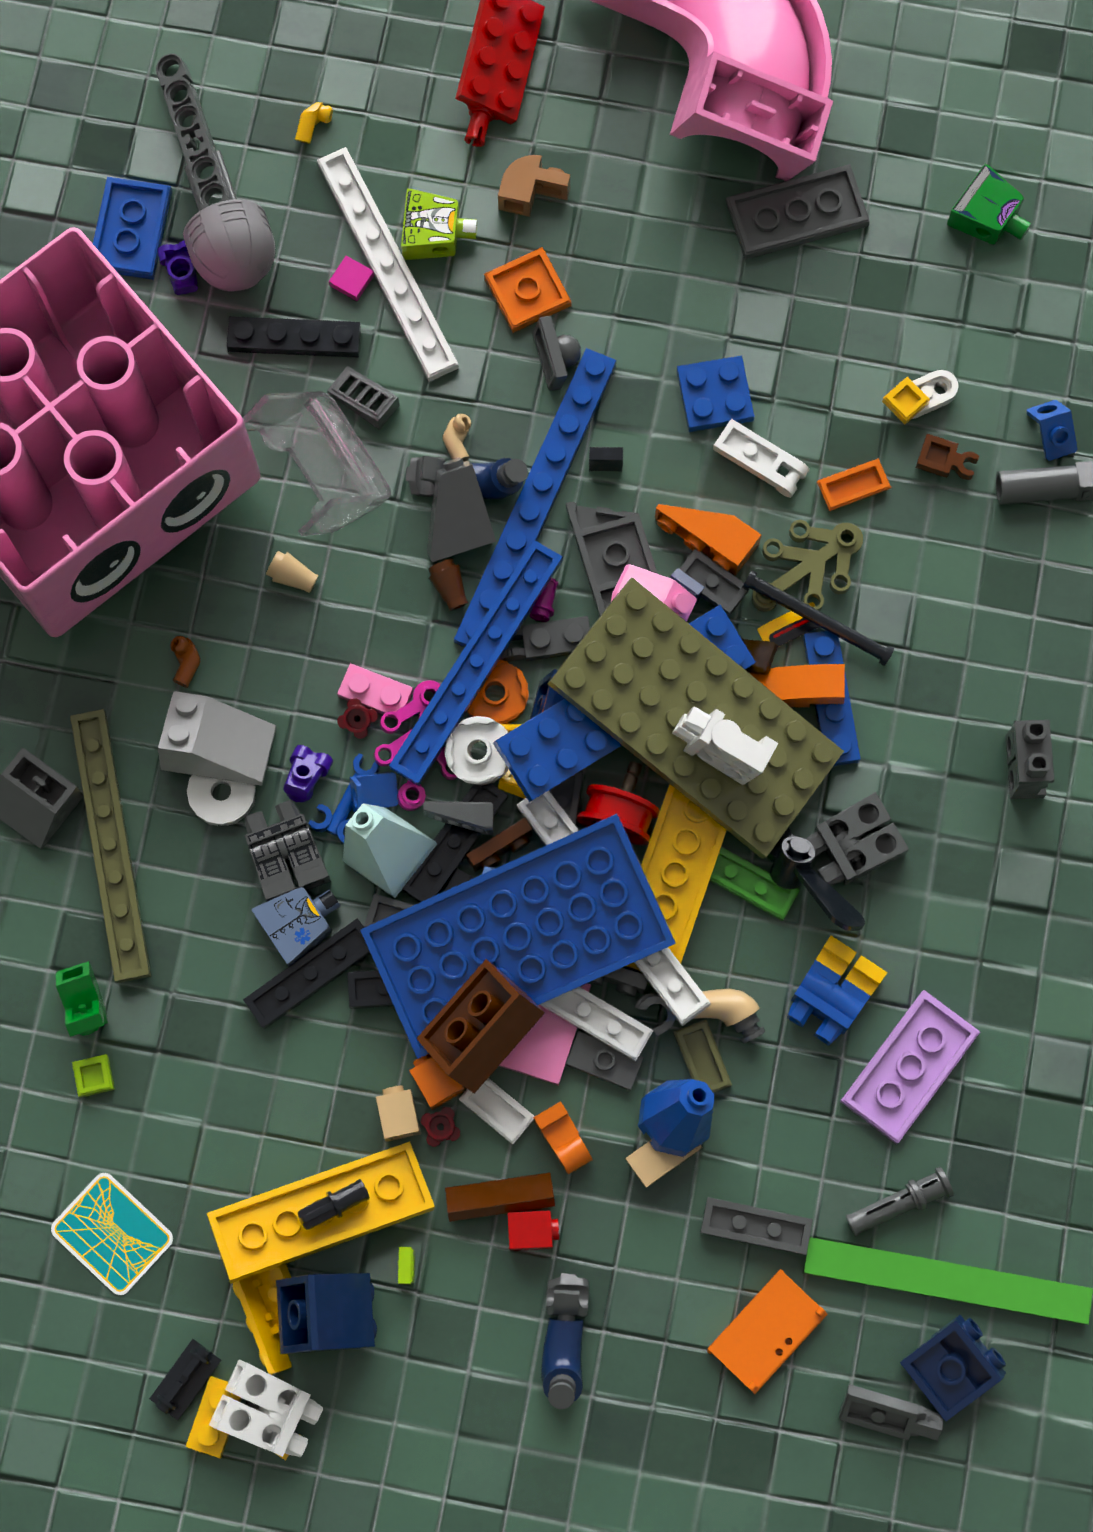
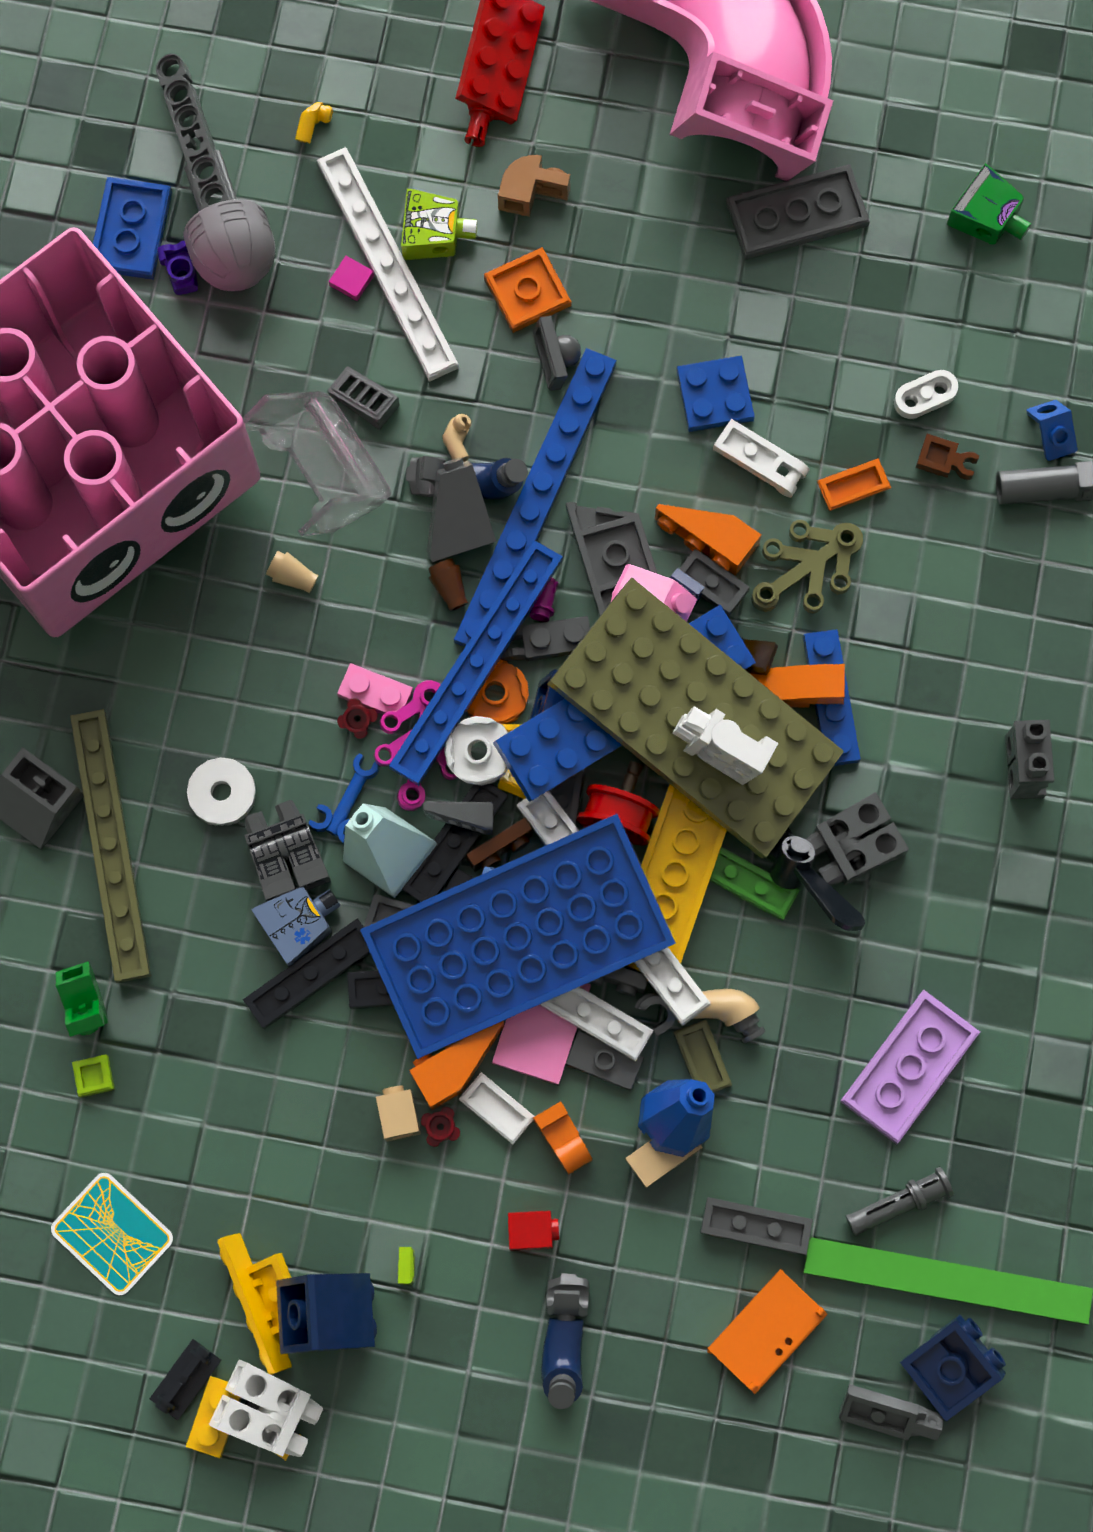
light grey slope [158,691,276,786] -> none
dark orange arm [170,636,200,688] -> none
yellow plate [207,1141,435,1284] -> none
black plate [227,316,361,358] -> none
dark purple plate [283,745,333,802] -> none
black axle [298,1179,370,1230] -> none
blue bracket [350,772,398,813] -> none
reddish brown slope [416,959,545,1094] -> none
reddish brown tile [445,1172,555,1222] -> none
black tile [589,447,623,472] -> none
black bar [742,570,894,666] -> none
sticker [757,602,819,647] -> none
blue hips [787,935,888,1046] -> none
yellow tile [882,377,930,425] -> none

